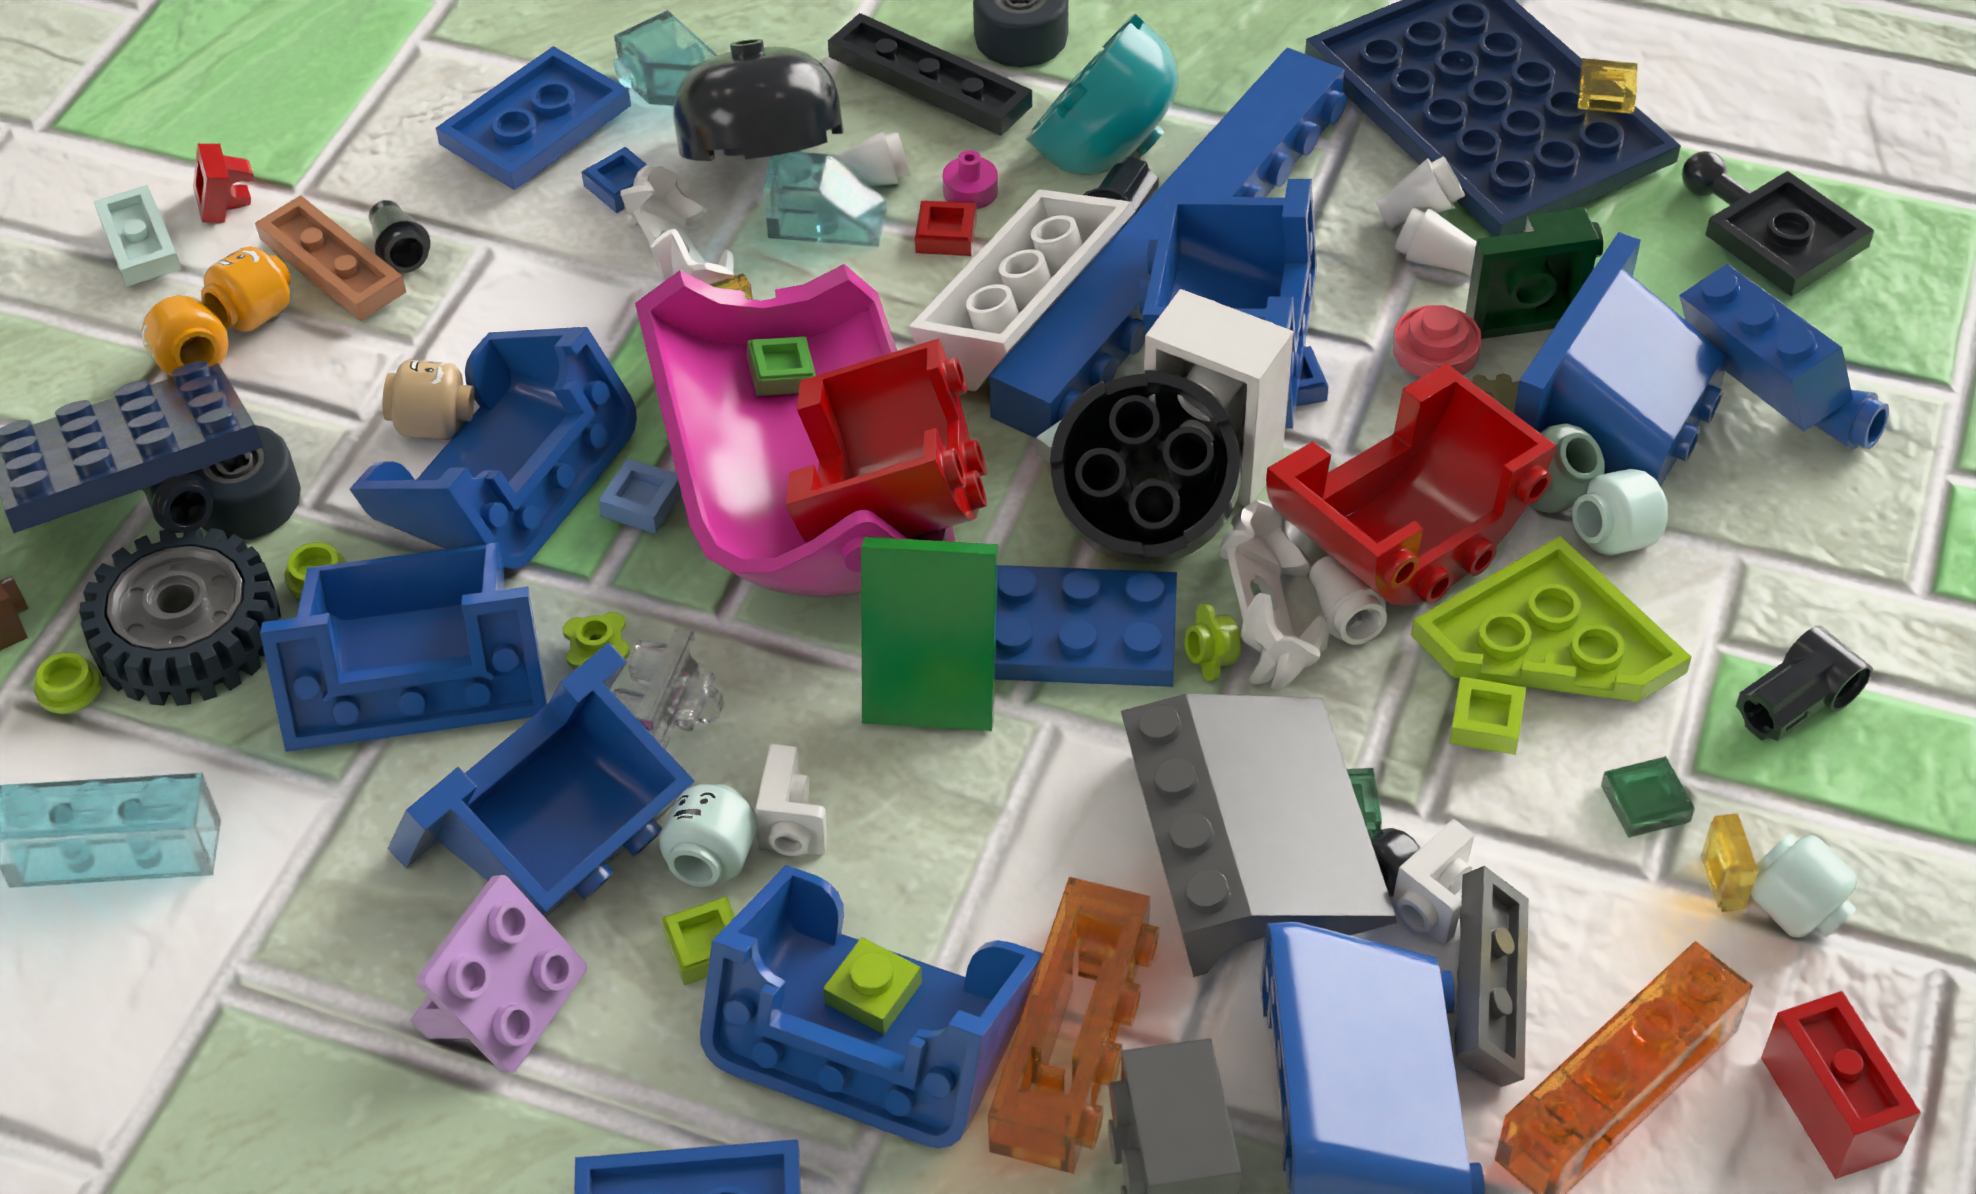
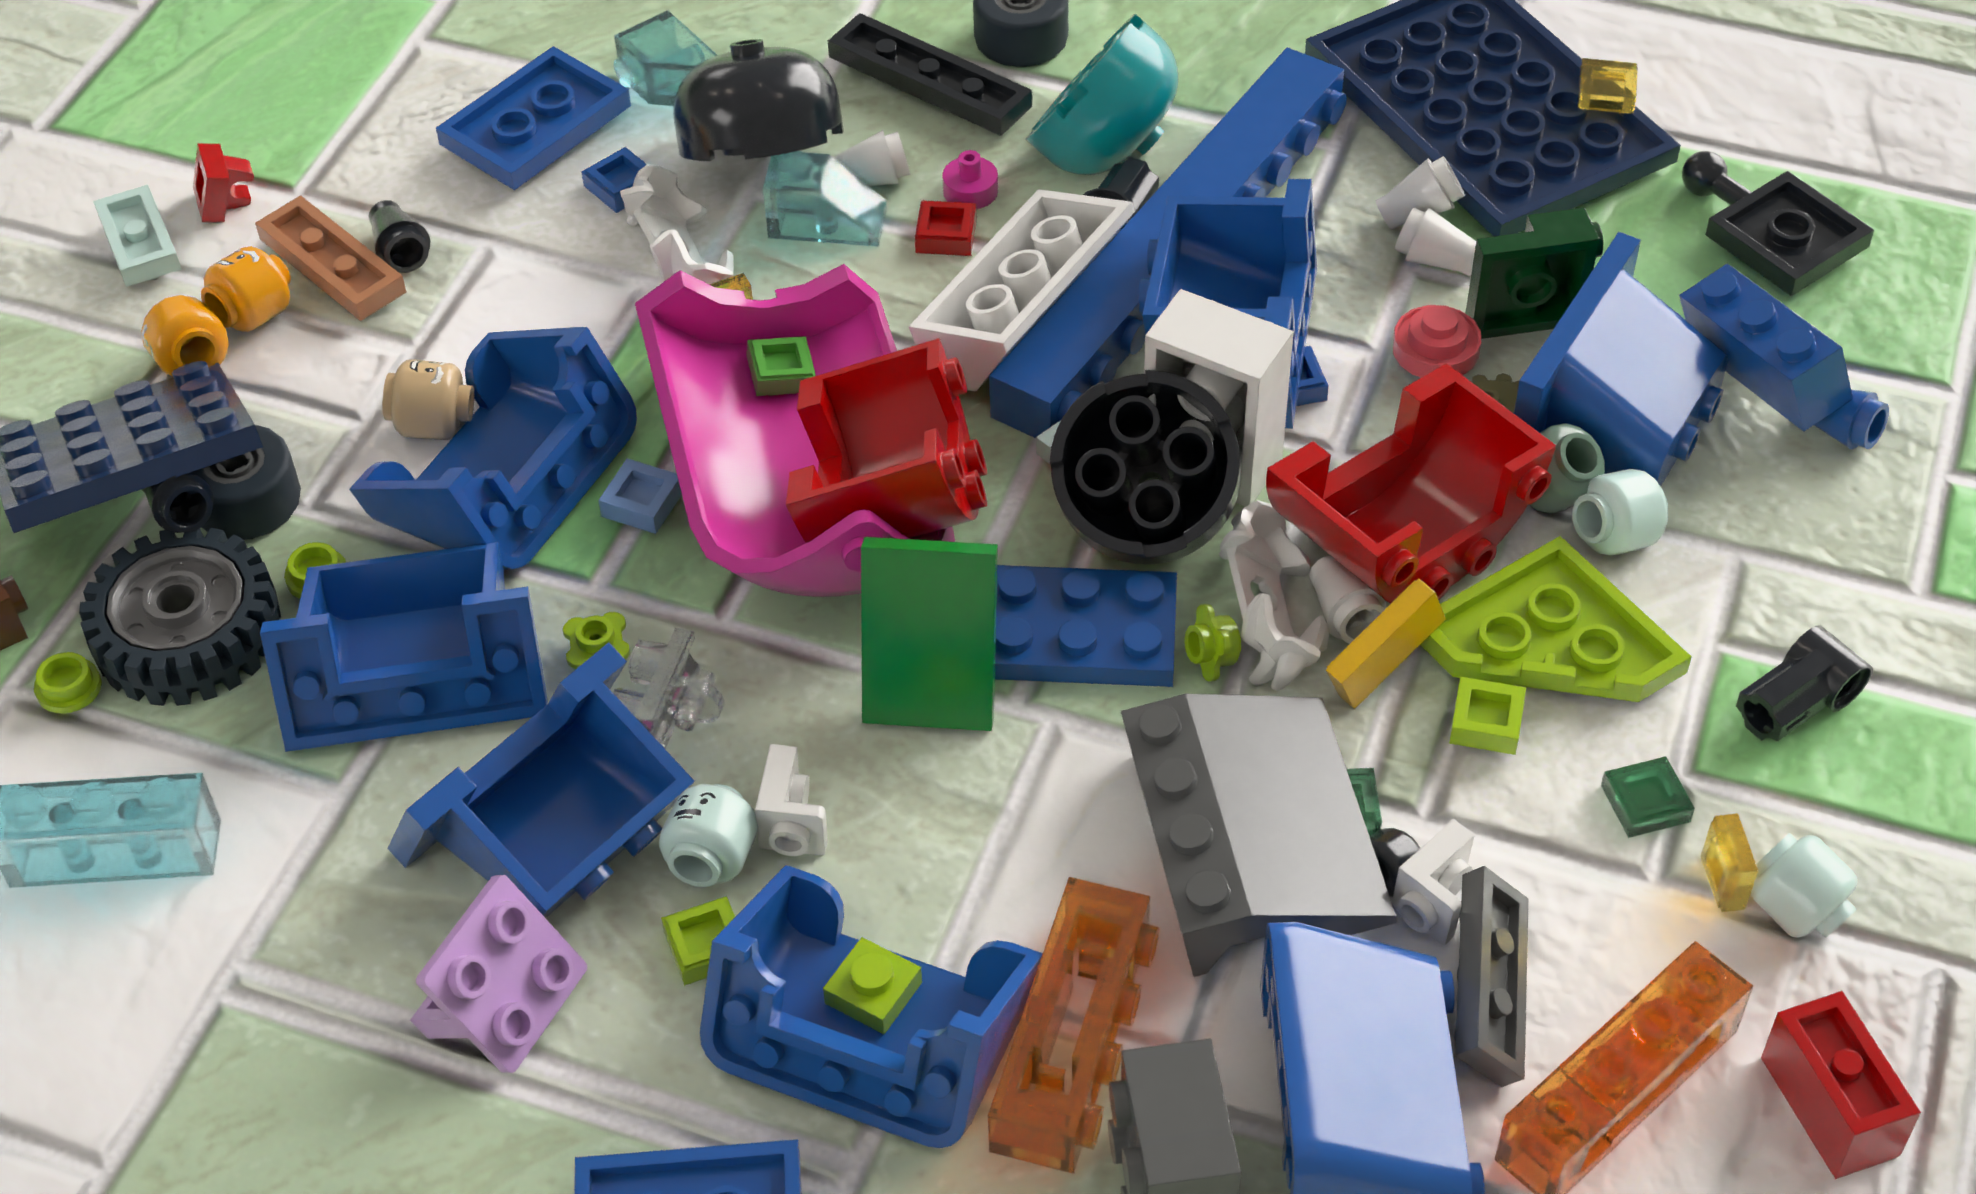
none -> yellow tile [1326,579,1446,709]

